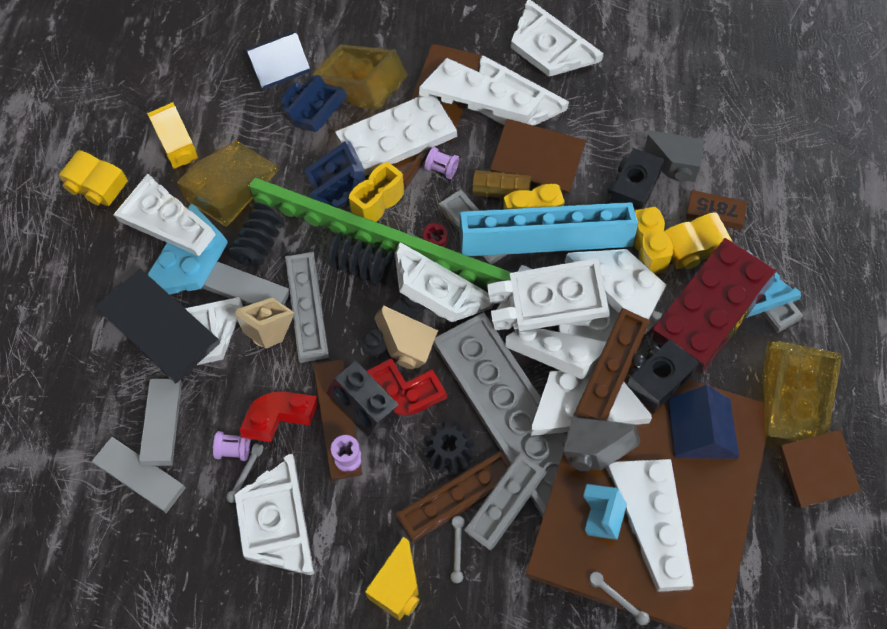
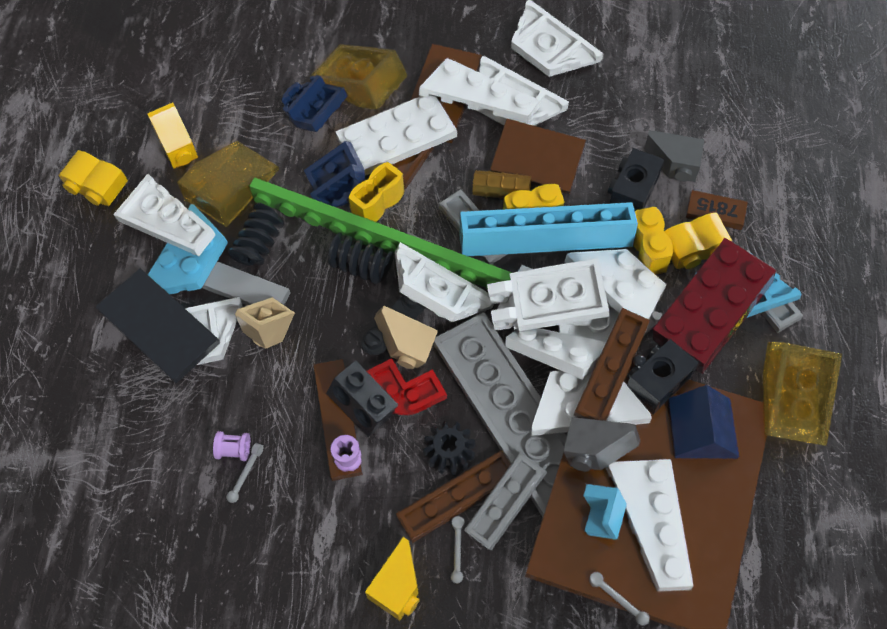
light grey tile [92,437,186,513] -> none
light grey tile [139,379,182,466] -> none
white wing [235,454,314,575] -> none
red plate [240,392,318,442] -> none
slope [243,32,311,90] -> none
light grey tile [285,252,329,363] -> none
dark red bush [423,223,448,247] -> none
lavender bush [424,147,459,179] -> none
reddish brown tile [778,429,861,508] -> none

